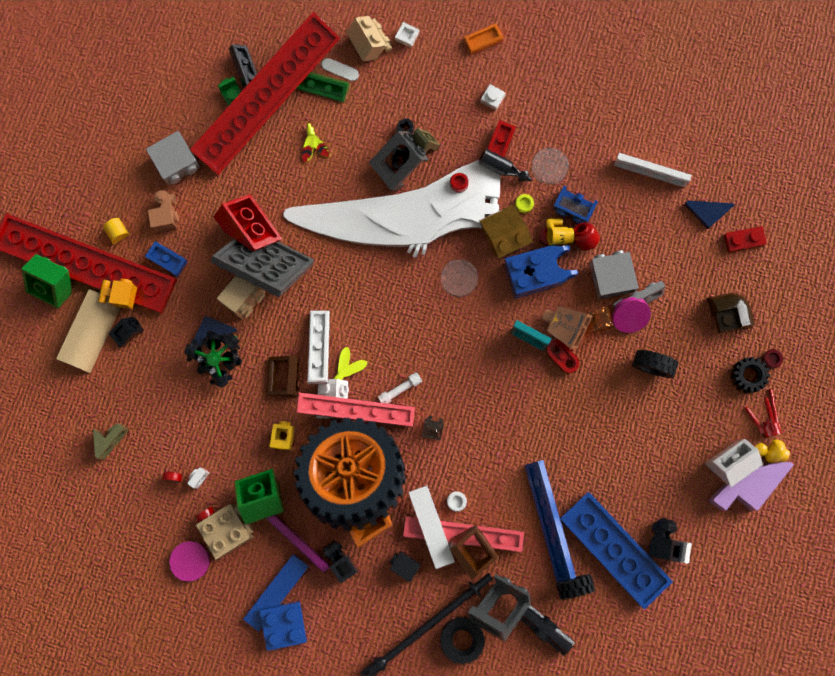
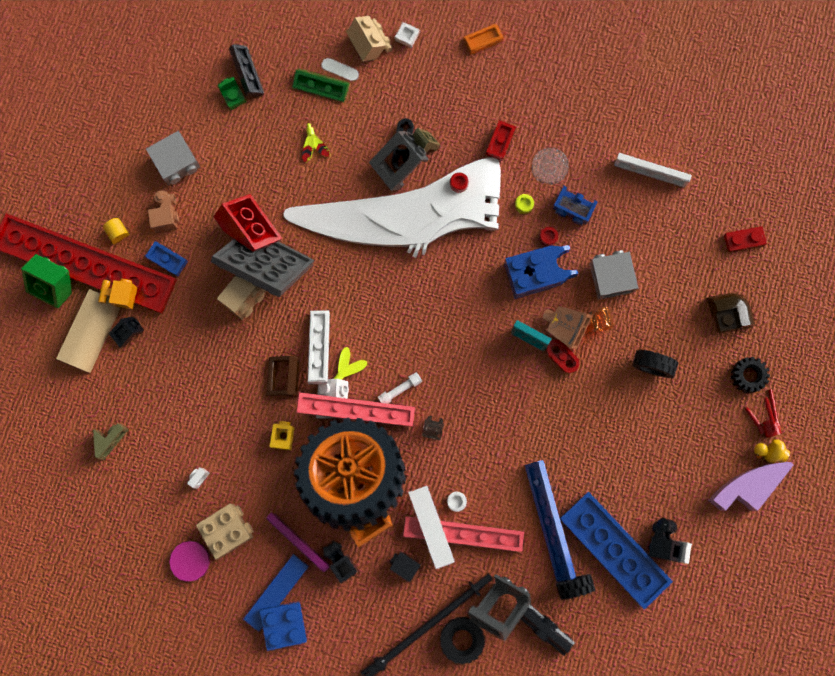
red tile [161,472,182,483] -> none
black plant [184,331,242,387] -> none
red plate [190,11,341,175] -> none
dark blue tile [194,316,238,346] -> none
red tile [195,506,215,523] -> none
green brick [235,469,284,524] -> none
clear tile [441,259,478,297] -> none
reddish brown tile [449,525,498,580] -> none
black wheel [478,148,532,182] -> none
pearl gold slope [479,205,533,258] -> none
white plate [481,84,506,110] -> none
yellow piece [546,218,574,246] -> none
red head [574,223,600,251] -> none
dark pink tile [611,297,651,333] -> none
light grey hinge [613,280,665,308] -> none
dark blue tile [684,201,735,229] -> none
white slope [705,439,763,487] -> none
dark red tile [762,349,783,369] -> none

